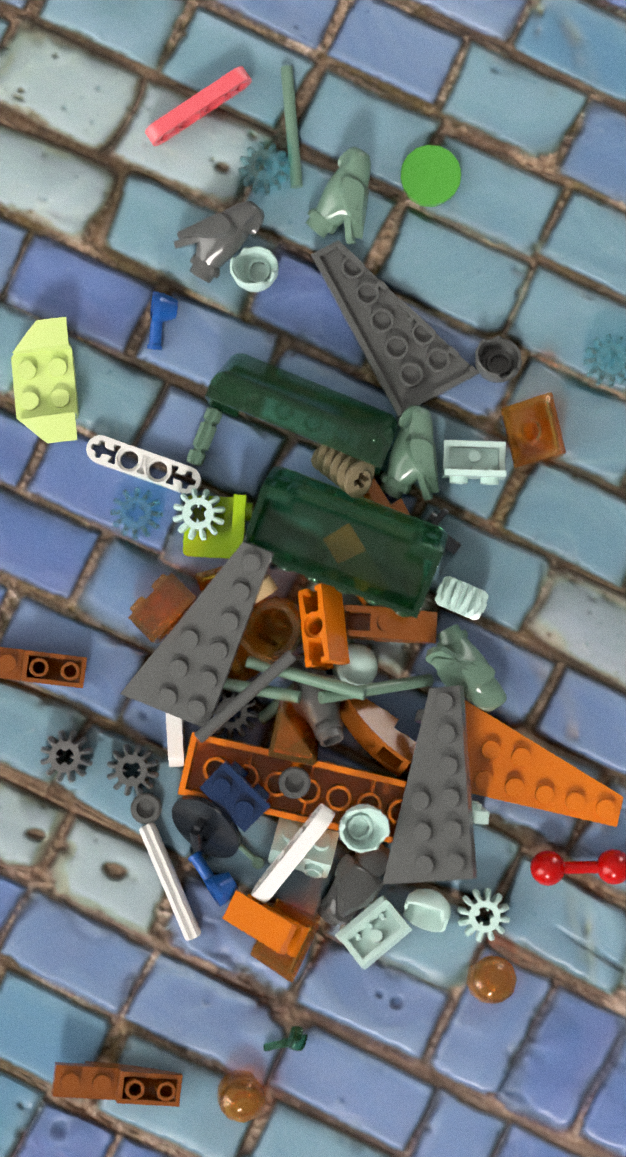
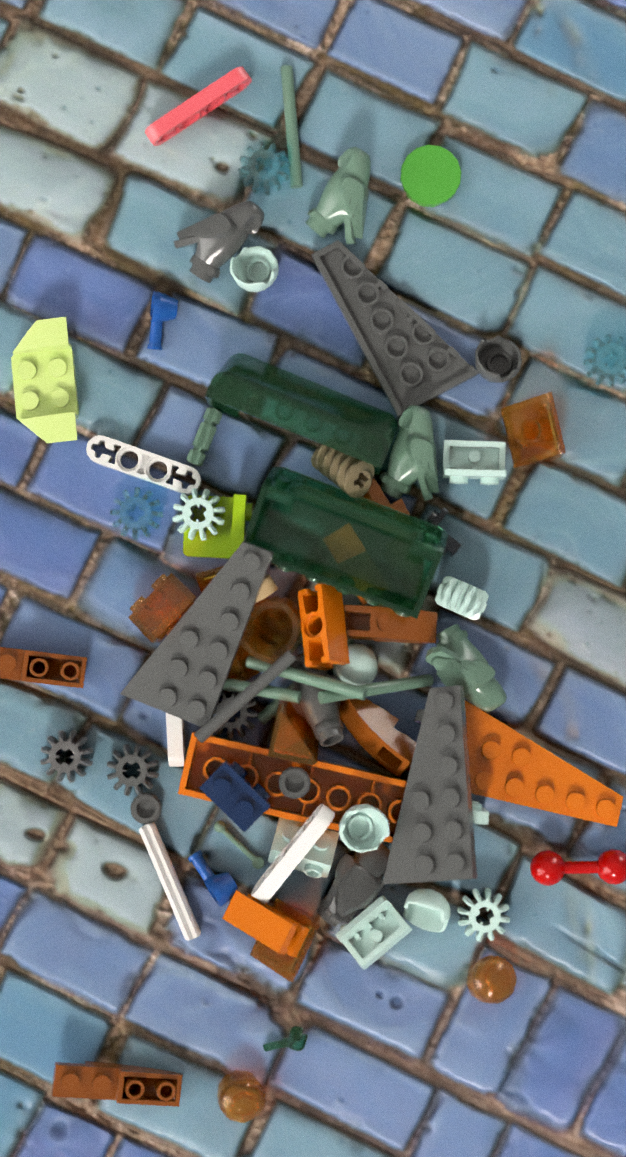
black shield [171,795,241,858] -> none

